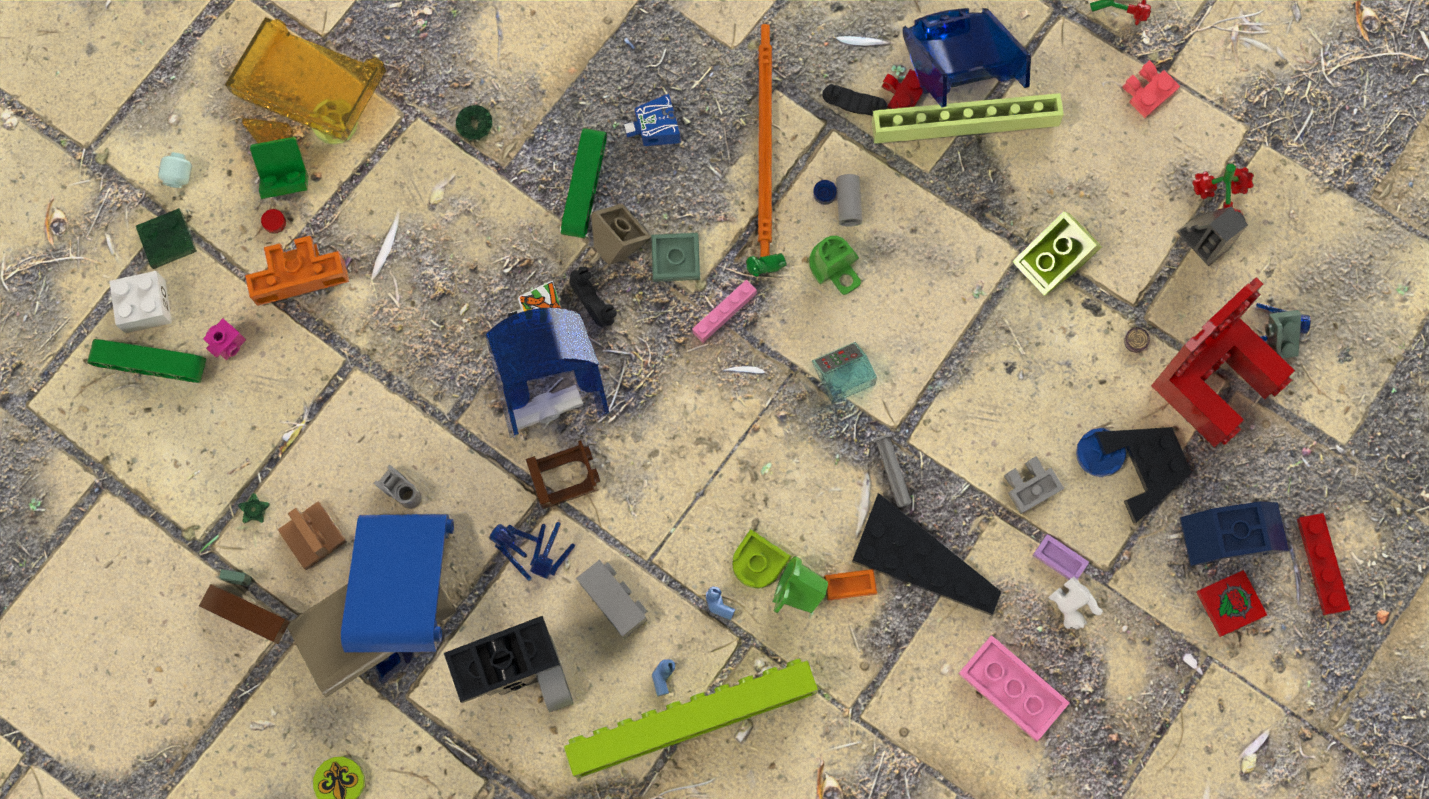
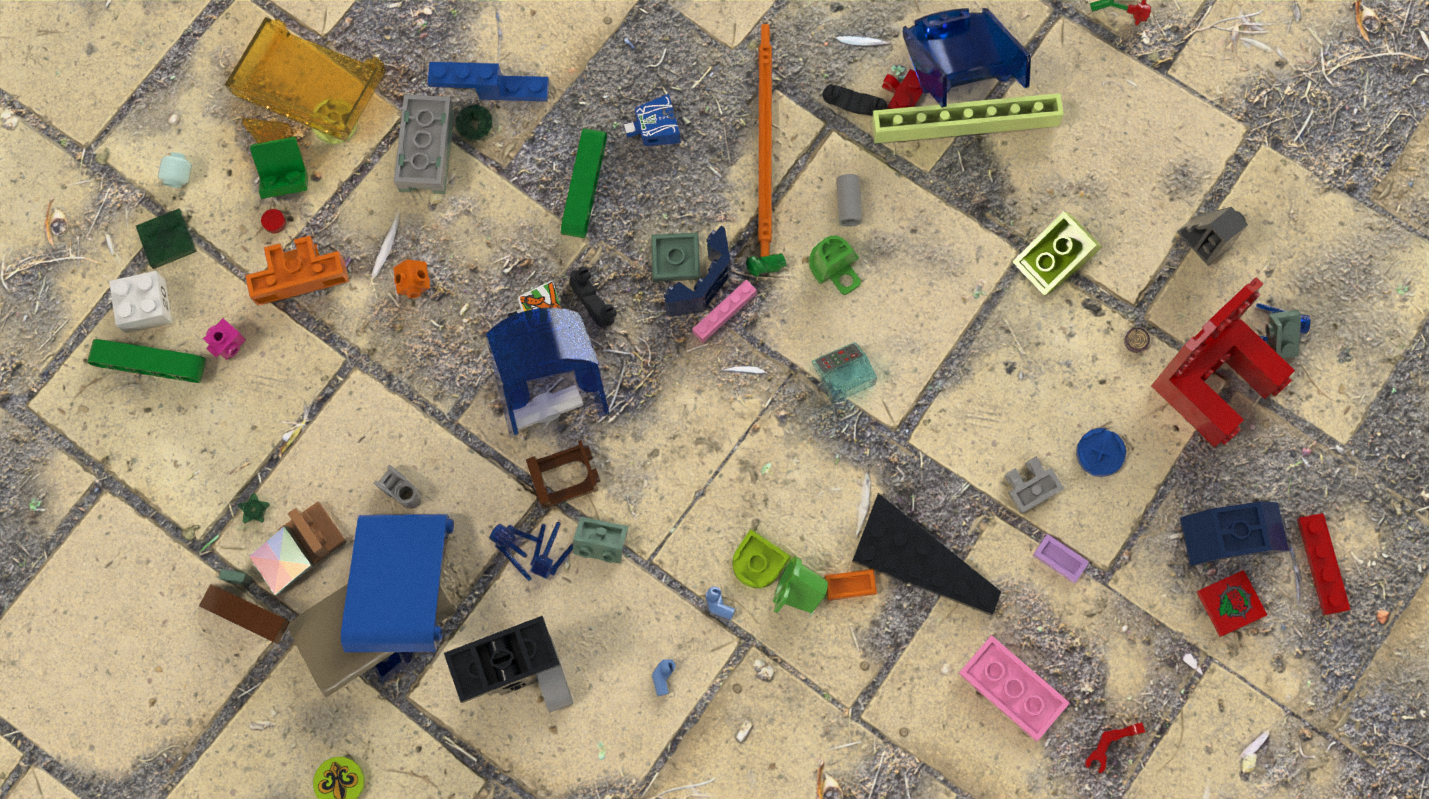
lime piece [564,658,818,779] -> none
light grey brick [576,559,648,639] -> none
dark tan slope [591,204,651,265] -> none
clear blue tile [813,180,837,205] -> none
light grey axle [873,434,911,507] -> none
white animal [1048,576,1103,630] -> none
black wing [1094,427,1192,524] -> none
coral plate [1122,60,1180,118] -> none
red plant [1192,164,1254,215] -> none
none -> tile [248,526,315,595]
none -> orange brick [393,259,430,298]
none -> light grey piece [394,94,453,194]
none -> blue bracket [427,62,549,102]
none -> sand green bracket [573,517,628,564]
none -> dark blue slope [664,225,731,317]
none -> red piece [1085,722,1145,774]

